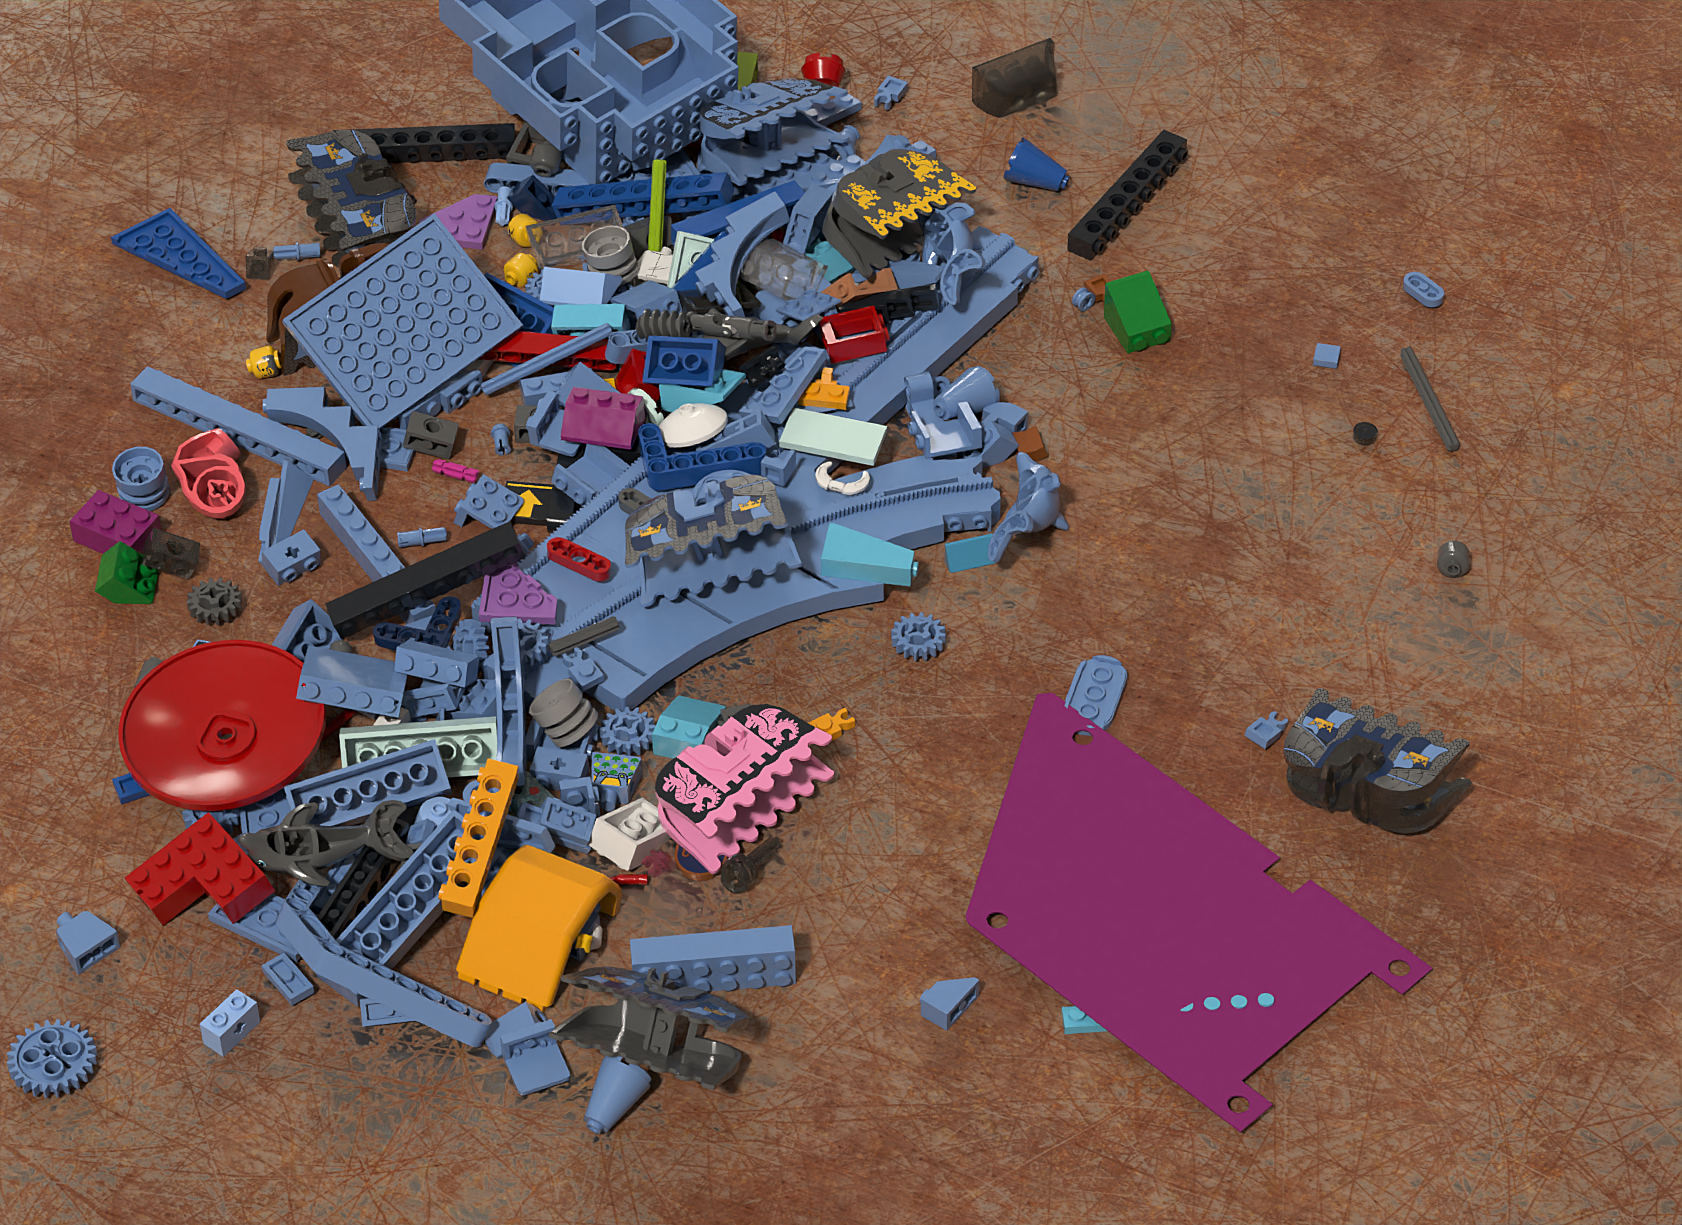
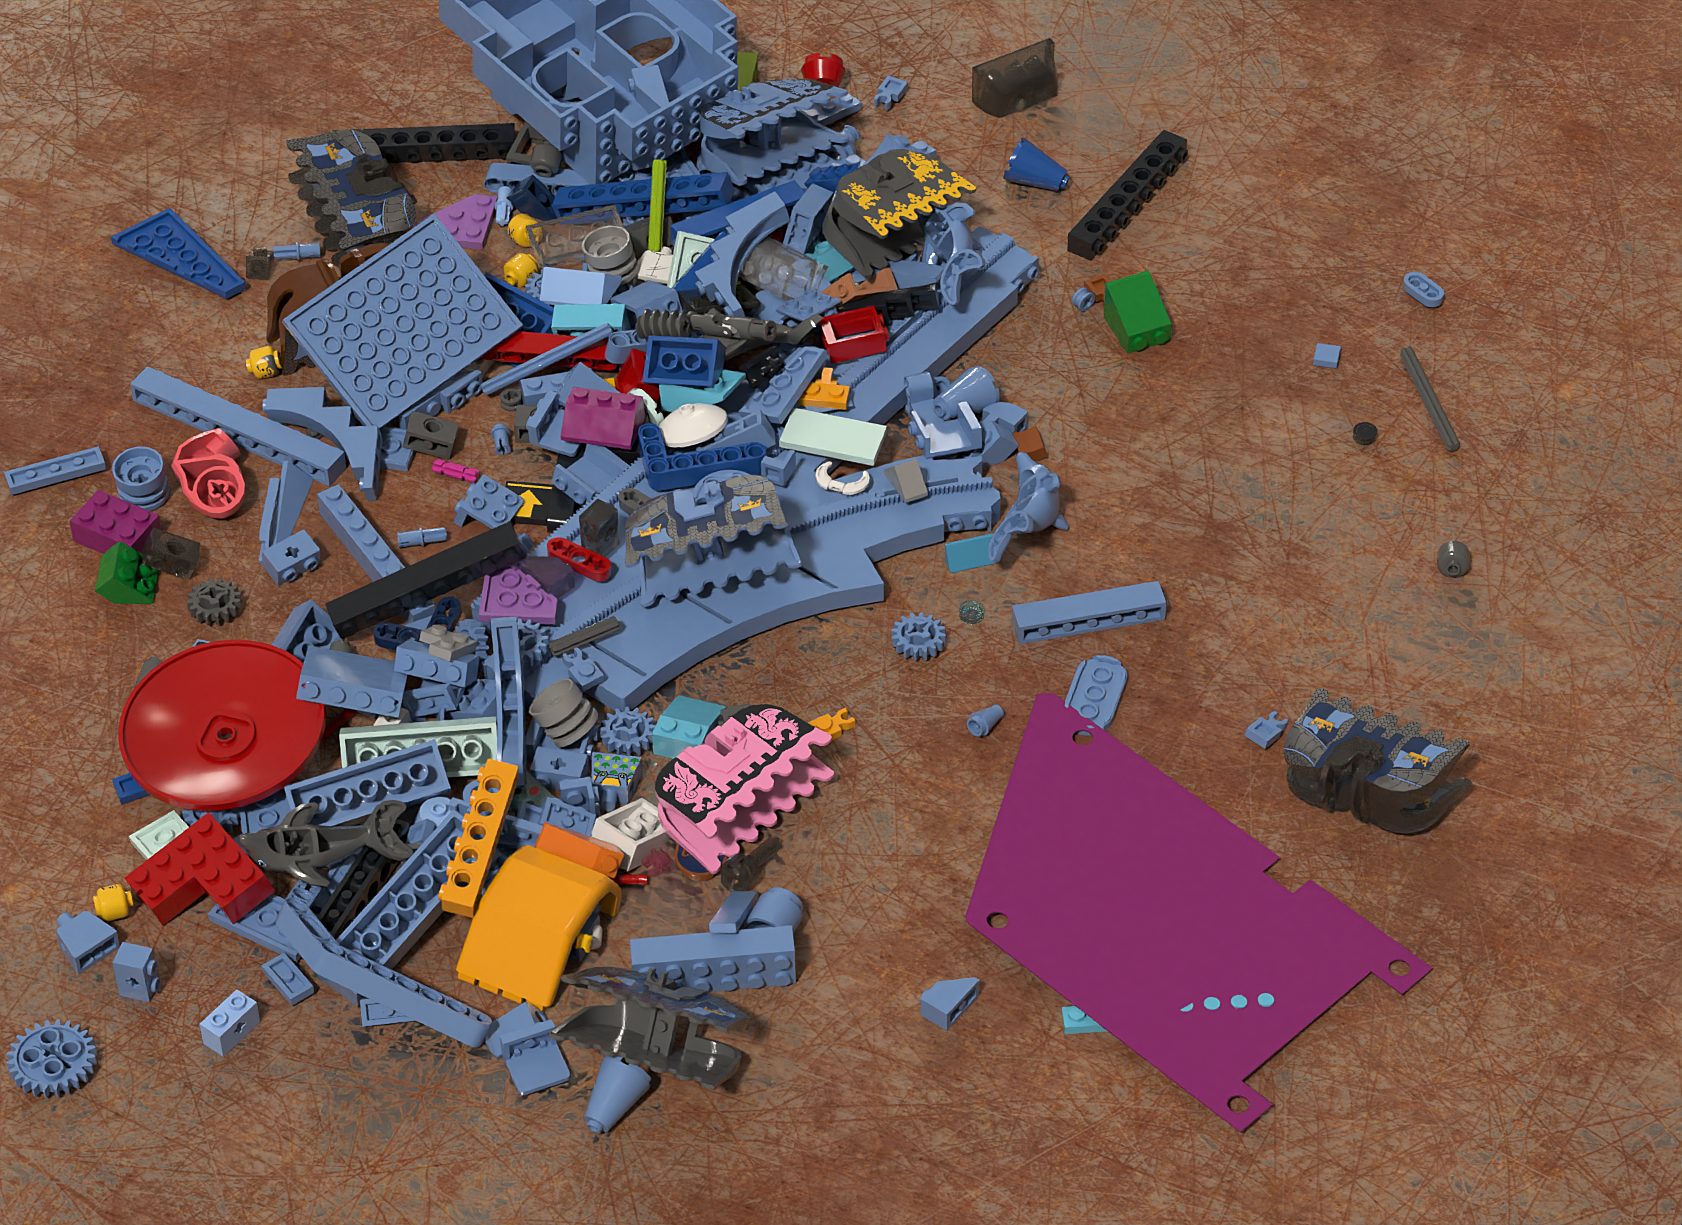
medium azure slope [821,523,919,587] -> none
none -> medium blue plate [4,446,106,495]
none -> yellow head [93,884,134,921]
none -> medium blue brick [112,942,161,1002]
none -> light aqua plate [129,810,189,860]
none -> light grey plate [419,625,477,661]
none -> dark grey bush [500,388,522,412]
none -> clear purple slope [518,556,575,599]
none -> orange slope [535,822,624,878]
none -> clear smoke brick [579,499,620,557]
none -> medium blue slope [628,65,669,114]
none -> medium blue tile [709,891,758,934]
none -> medium blue piece [743,887,803,935]
none -> blue slope [804,163,859,201]
none -> light grey slope [884,459,928,503]
none -> clear light blue tile [959,600,984,625]
none -> medium blue cone [967,704,1004,736]
none -> medium blue brick [1012,581,1166,644]

